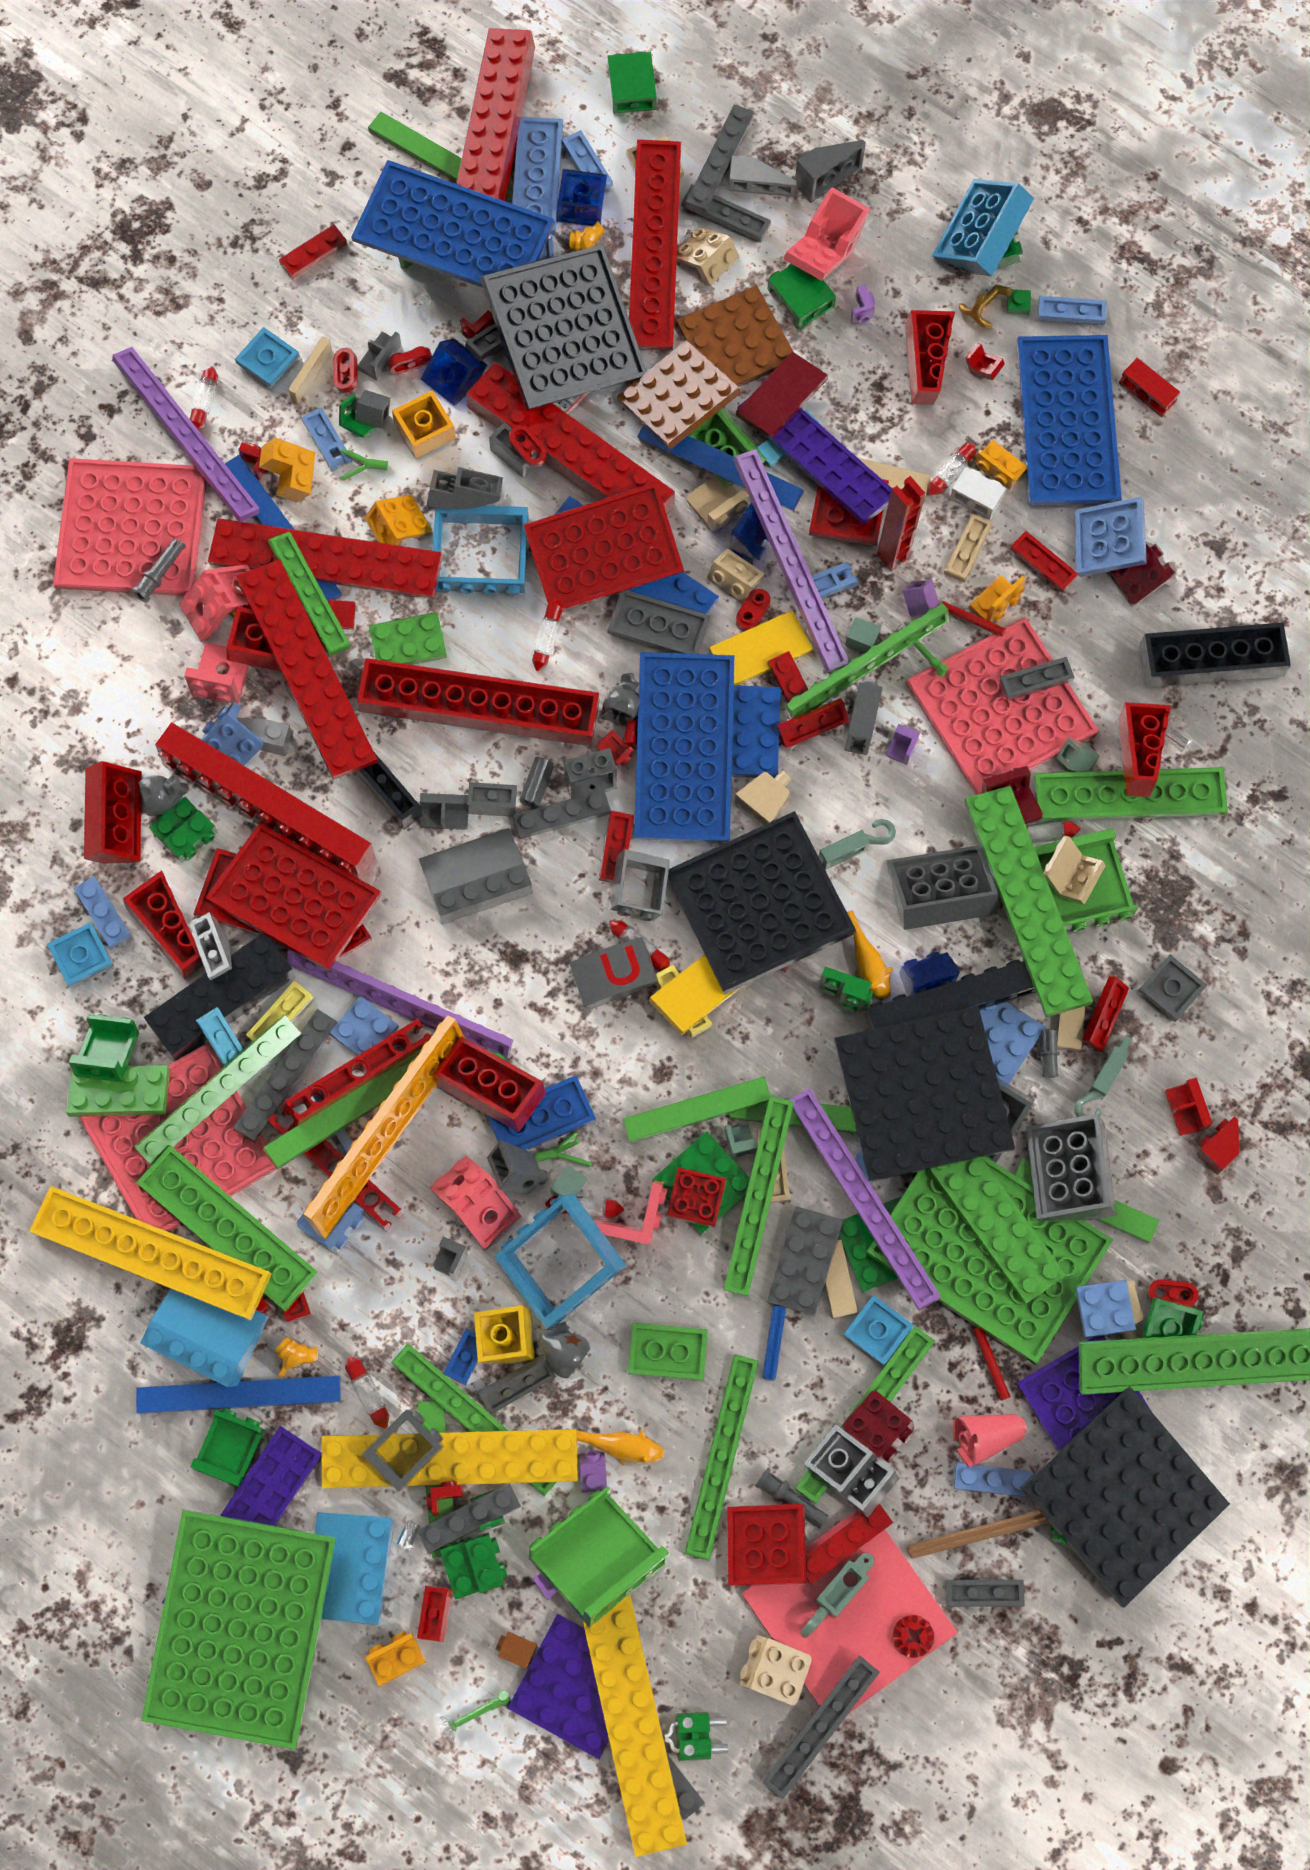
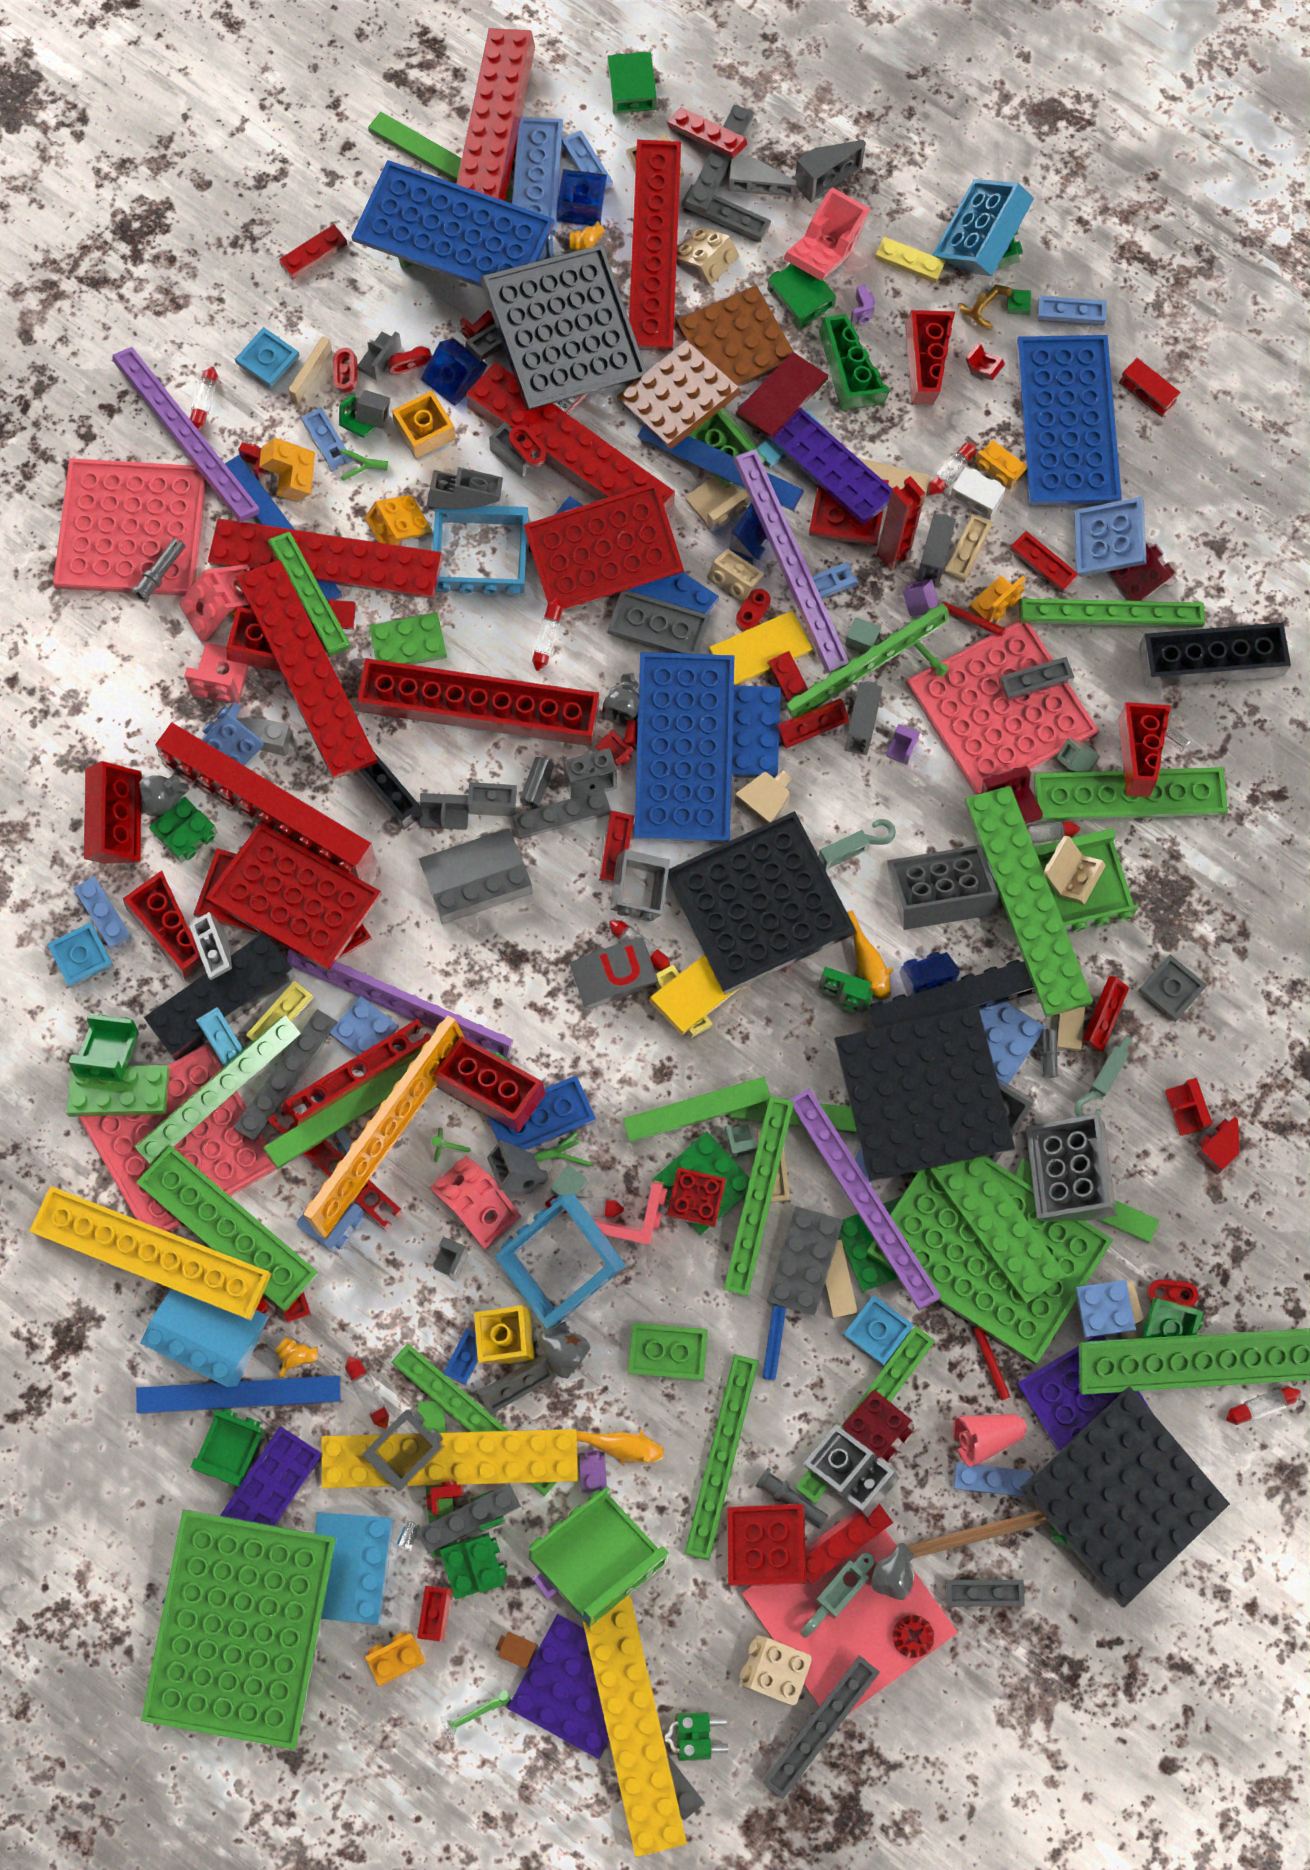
none -> bright green plant [431,1127,471,1163]
none -> plate [667,107,747,159]
none -> green wedge [819,314,890,411]
none -> dark grey piece [871,1543,915,1600]
none -> light yellow plate [875,237,946,283]
none -> dark grey window [916,514,956,588]
none -> bright green tile [1019,598,1205,627]
none -> piece [1226,1386,1301,1426]

